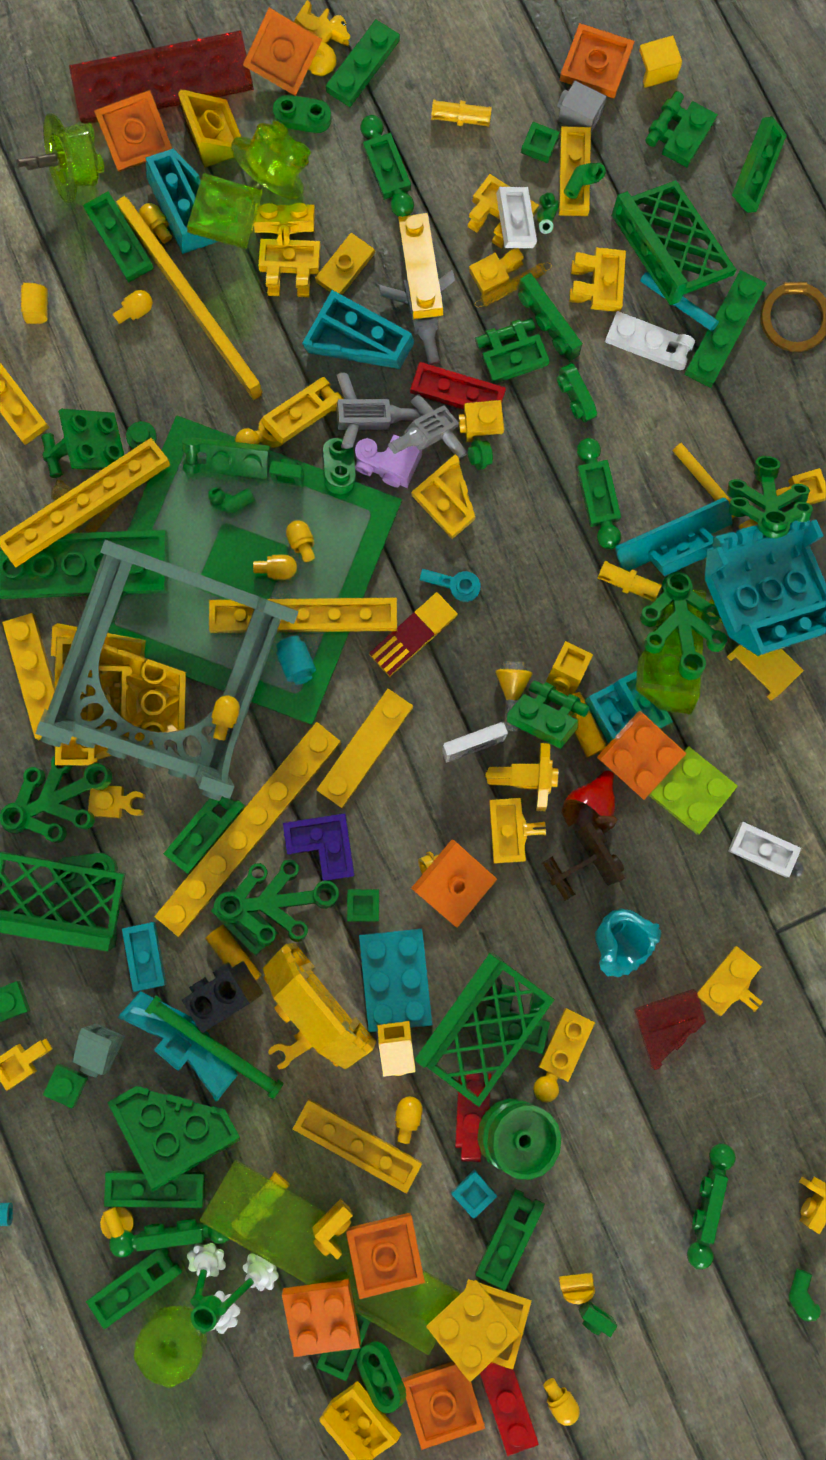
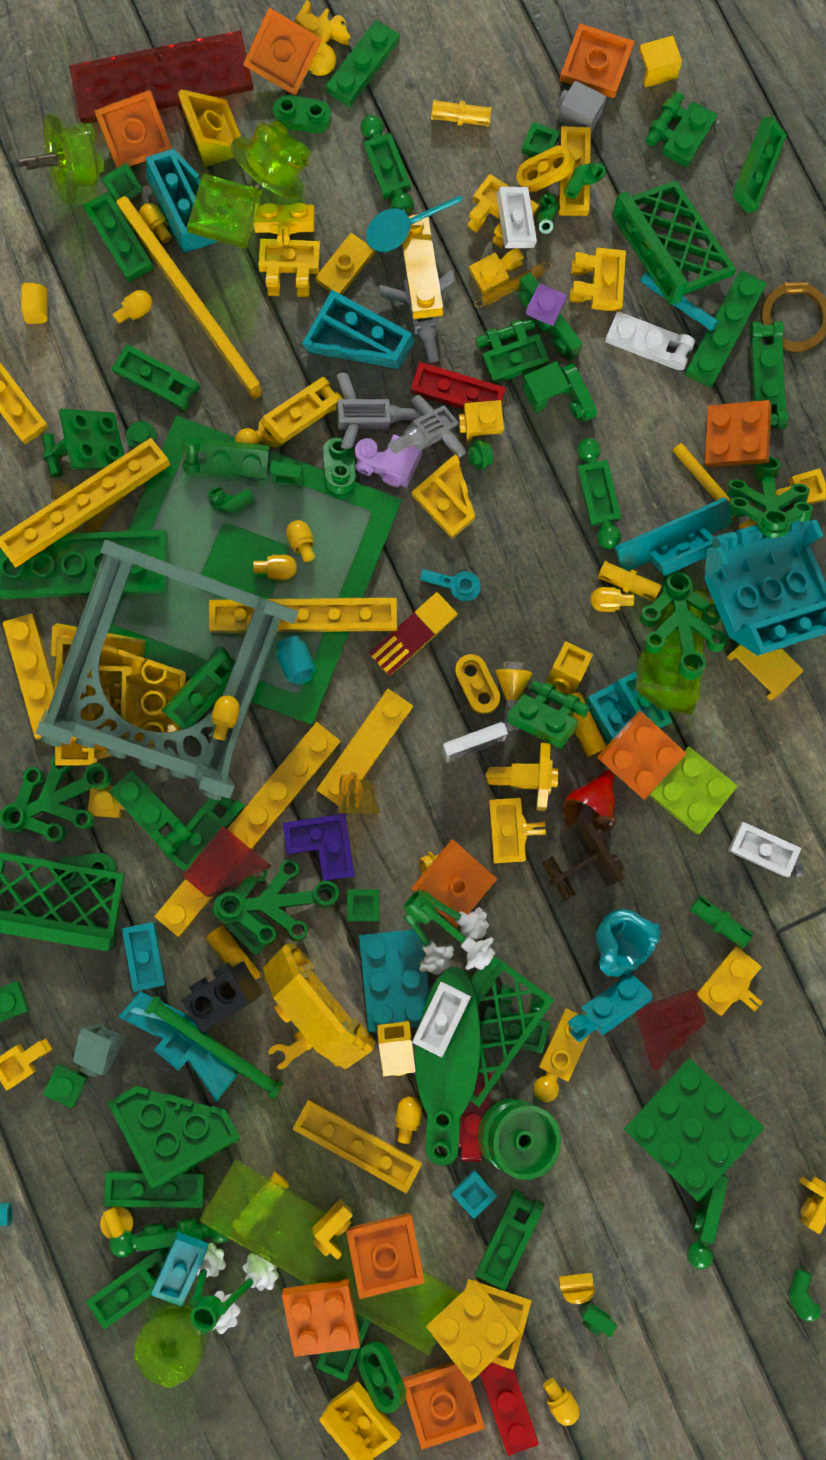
none -> green plate [100,163,143,206]
none -> green plate [109,770,192,856]
none -> green plate [111,344,201,413]
none -> teal plate [151,1232,209,1306]
none -> green plate [161,646,235,729]
none -> clear red wing [182,826,271,897]
none -> clear yellow piece [339,771,379,814]
none -> teal piece [366,196,463,252]
none -> plant [403,890,495,975]
none -> white plate [412,982,471,1058]
none -> green plant [415,967,481,1166]
none -> yellow plate [455,654,500,715]
none -> yellow plate [516,146,575,192]
none -> green panel [522,361,569,413]
none -> medium lavender plate [526,283,567,326]
none -> teal plate [568,973,653,1042]
none -> yellow cylinder [590,587,634,612]
none -> green plate [624,1058,765,1202]
none -> green pin [689,895,754,950]
none -> orange plate [705,400,771,467]
none -> green plate [749,321,788,429]

